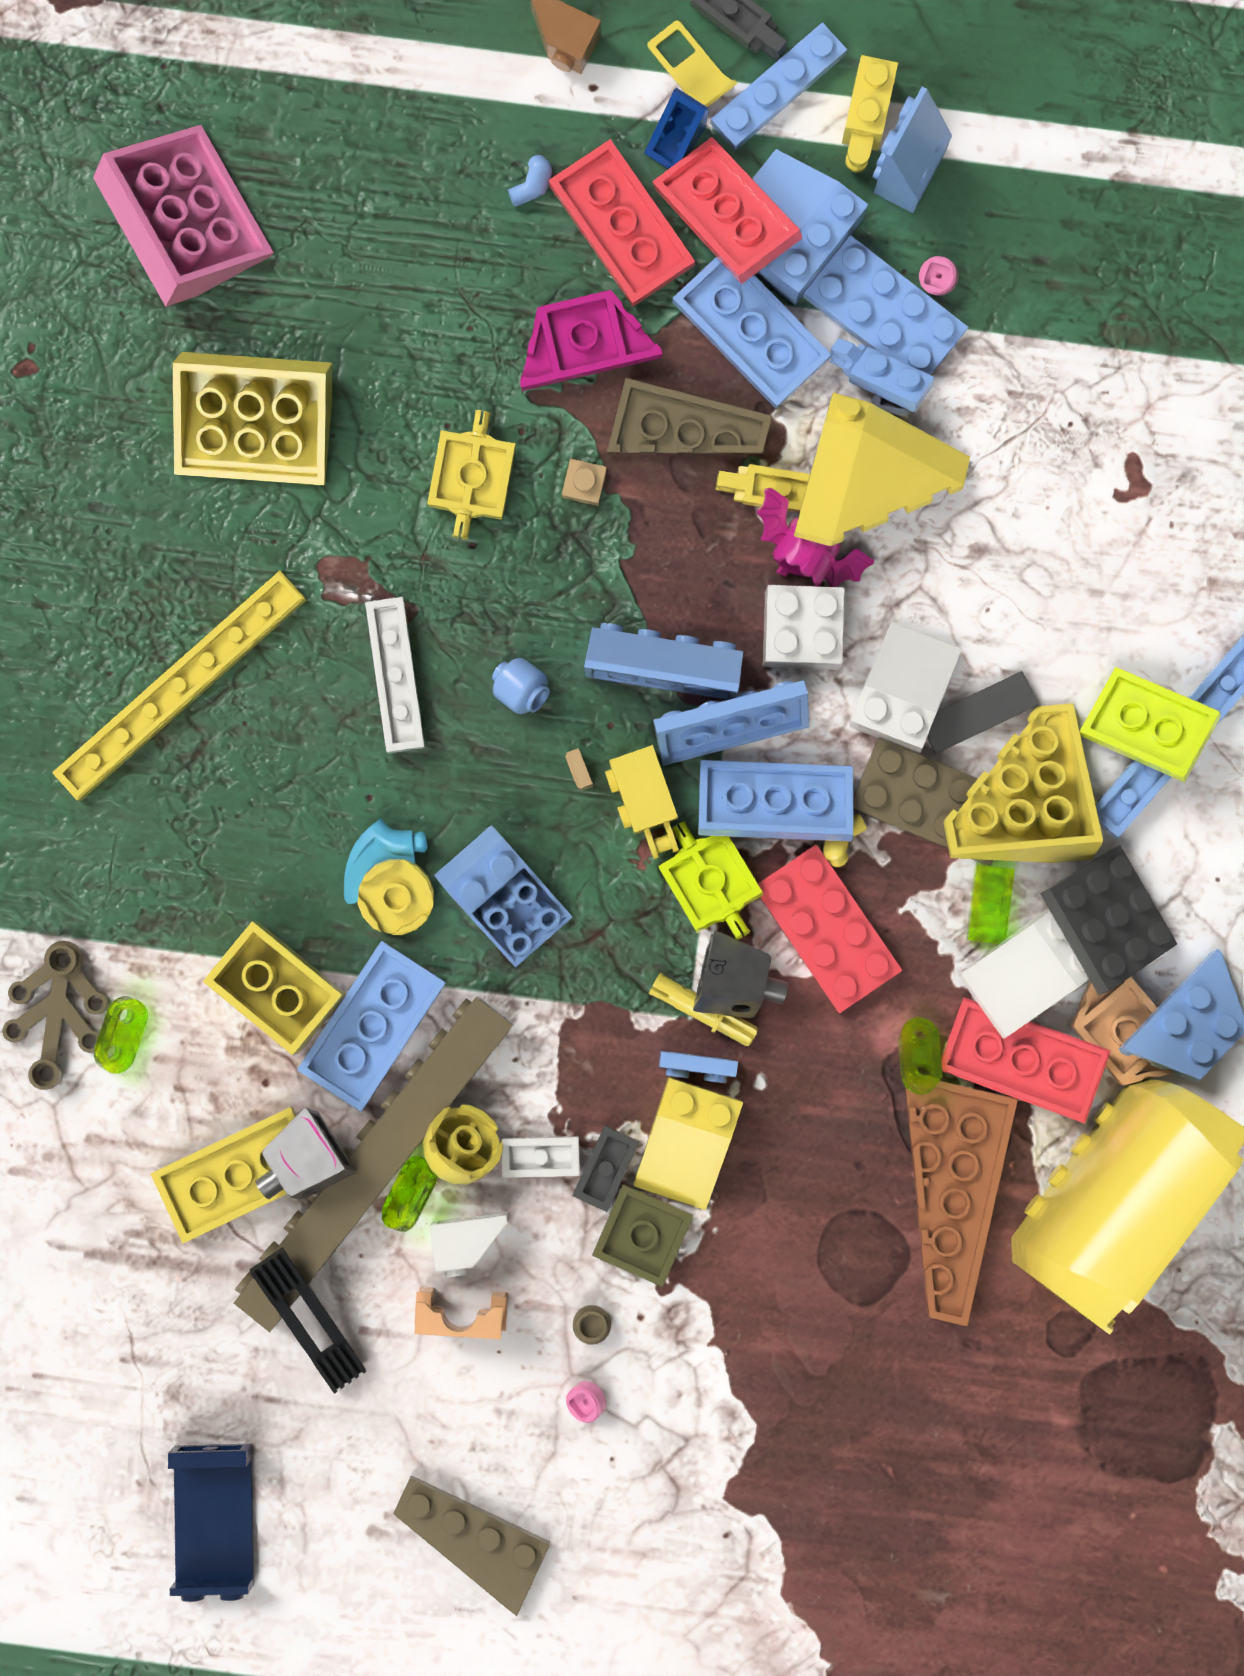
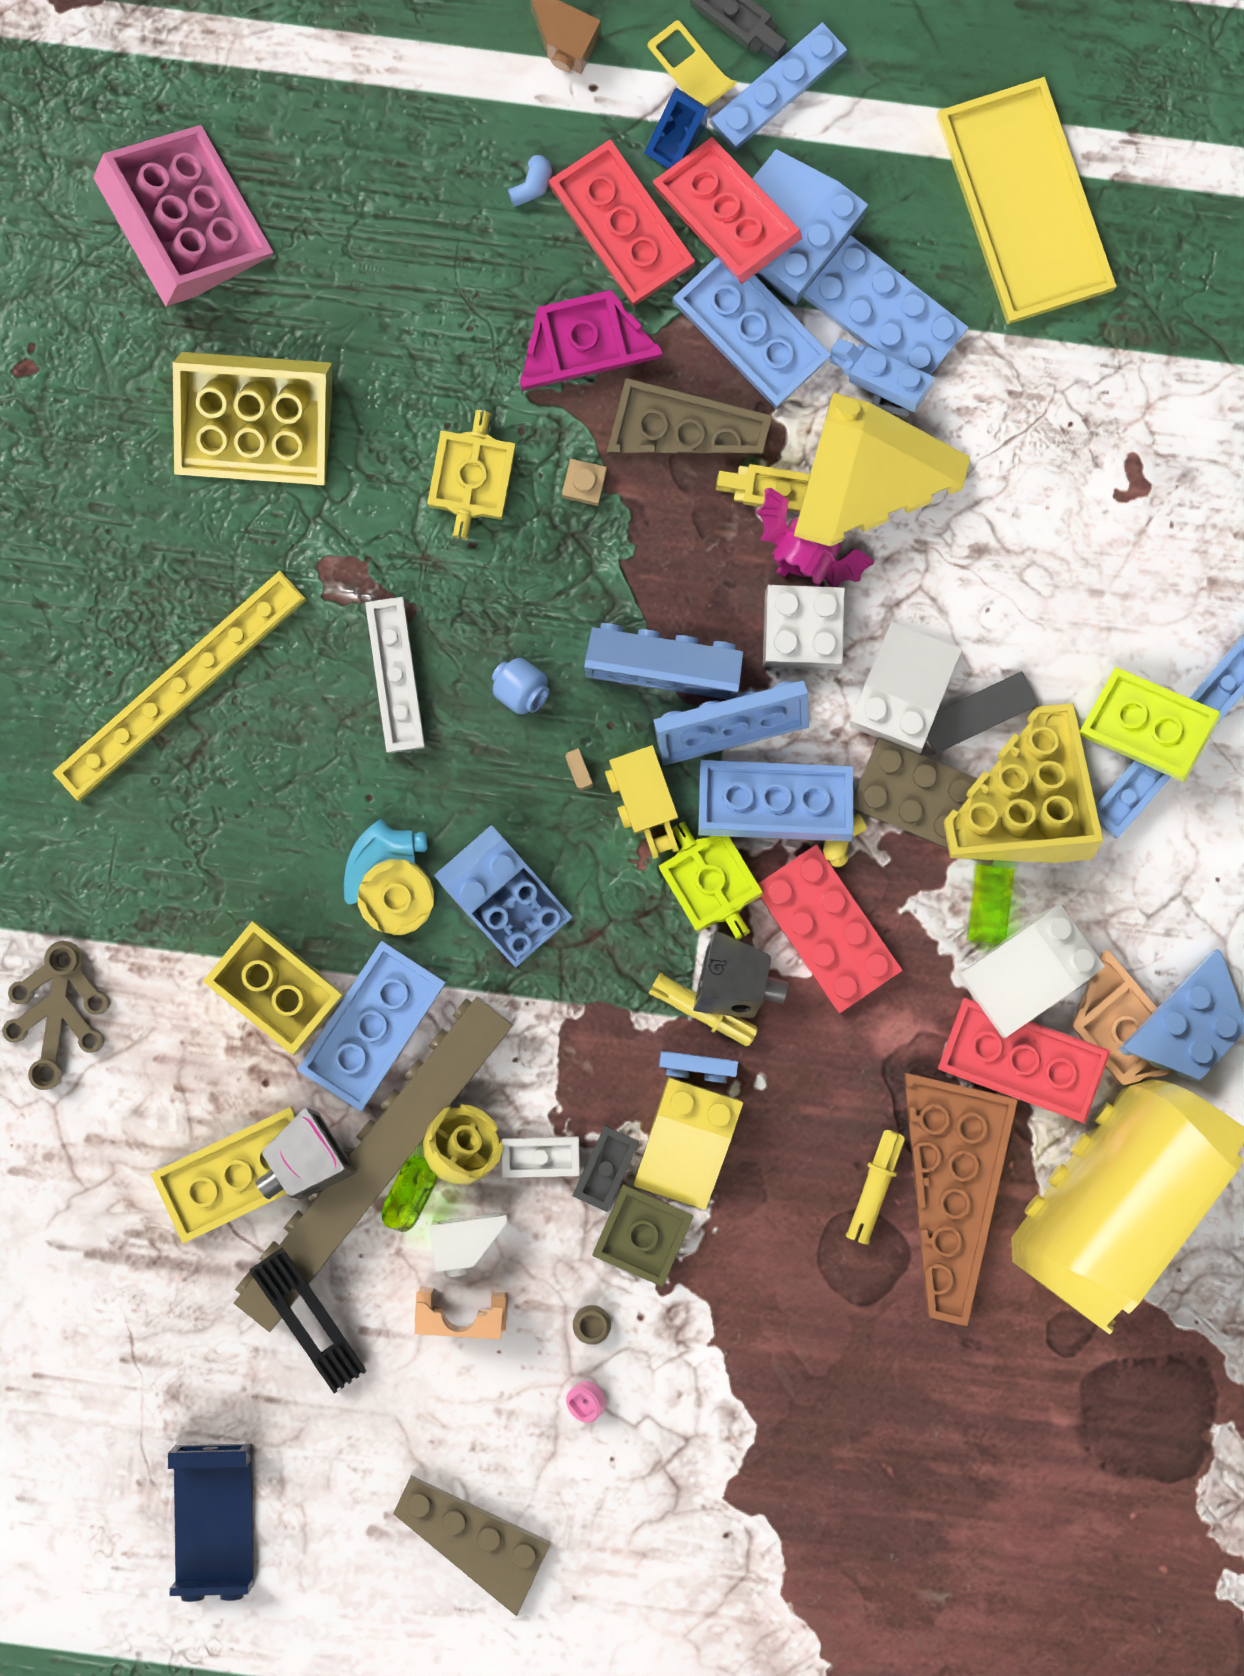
clear neon green plate [94,996,148,1074] -> none
light yellow brick [841,55,898,173] -> none
light blue slope [872,87,952,213] -> none
clear neon green plate [898,1017,942,1095] -> none
bright pink tile [919,256,959,296] -> none
dark grey plate [1040,845,1177,995] -> none
none -> light yellow axle [845,1130,905,1245]
none -> light yellow tile [936,77,1117,325]

